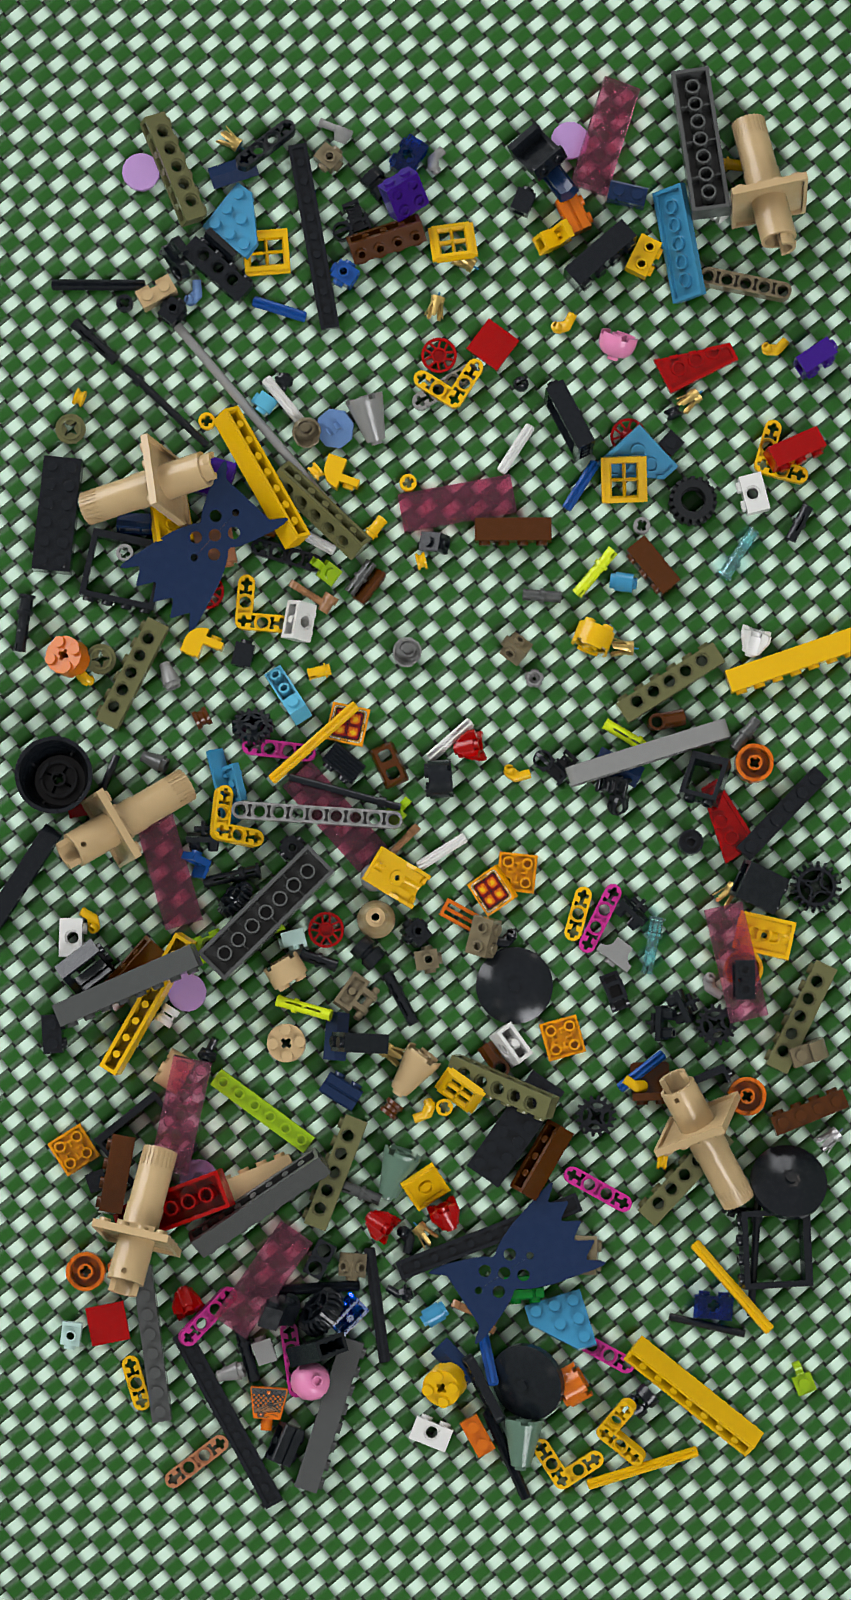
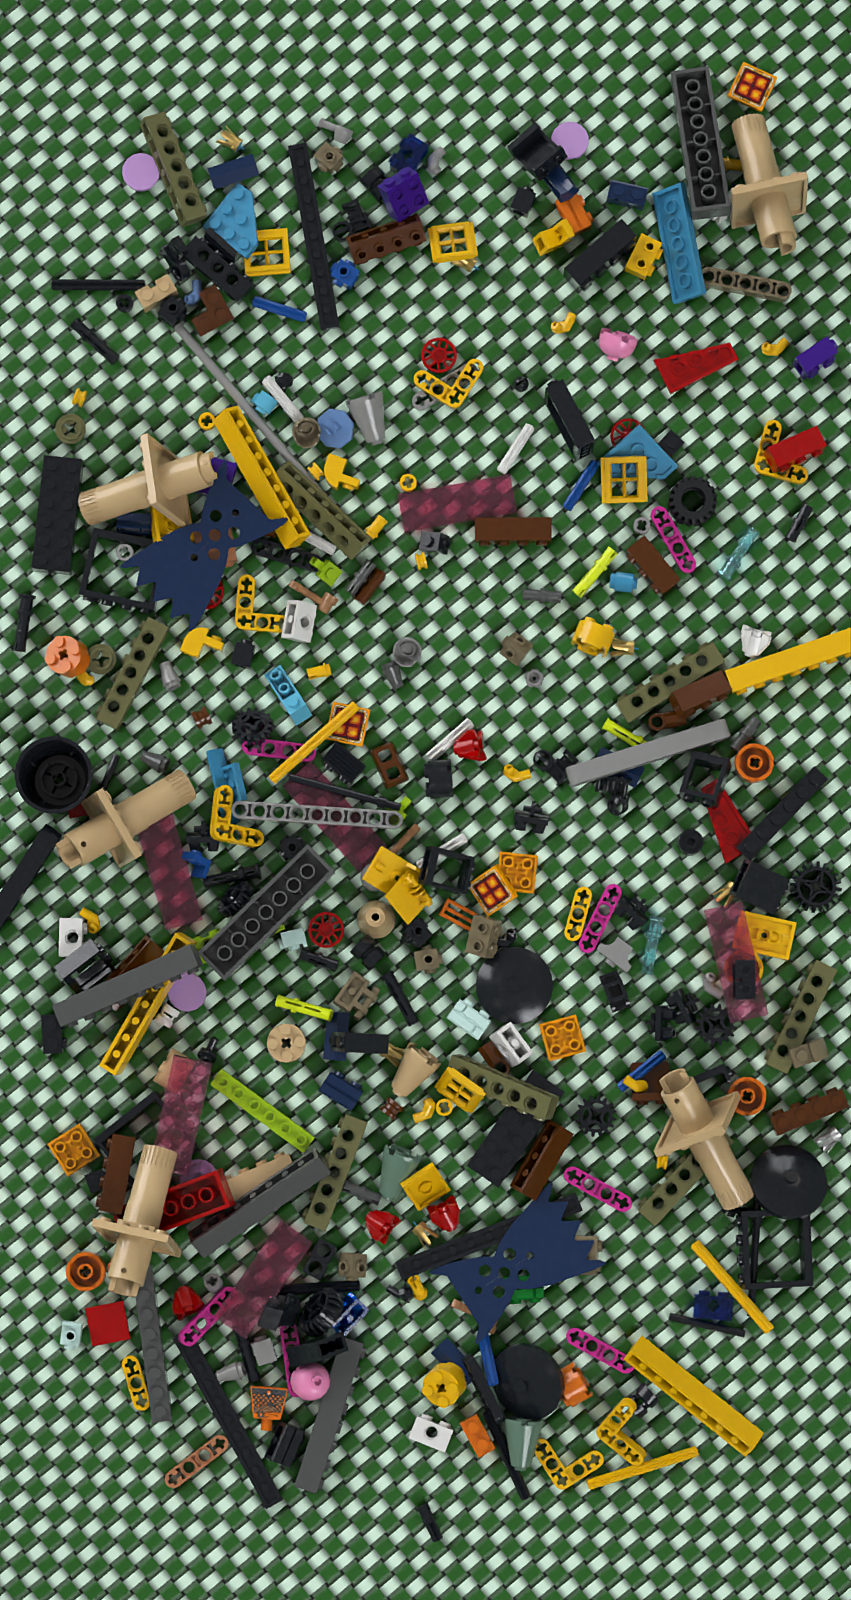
black bar [122,365,210,448] -> none
black beam [236,120,296,172] -> none
tan brick [263,950,308,992] -> none
black axle [364,1247,390,1363] -> none
black arm [397,1226,415,1254] -> none
dark azure brick [420,1301,449,1328] -> none
pearl gold piece [424,292,446,322] -> none
red tile [466,319,519,372] -> none
dark azure plate [524,1289,597,1351] -> none
clear pink plate [571,76,640,197] -> none
black bush [664,405,683,421] -> none
pearl gold piece [675,388,703,414] -> none
white brick [735,471,770,516] -> none
lime plate [791,1360,817,1397] -> none
none -> reddish brown brick [190,284,234,337]
none -> light grey bush [204,1273,223,1293]
none -> dark grey cone [381,660,404,690]
none -> yellow hinge [384,870,433,925]
none -> yellow pin [408,1275,428,1301]
none -> black axle [417,1503,443,1542]
none -> black window [418,846,475,895]
none -> light aqua brick [447,998,491,1040]
none -> black hips [514,801,549,834]
none -> dark pink beam [650,506,696,574]
none -> reddish brown brick [668,670,732,718]
none -> tile [727,62,778,112]

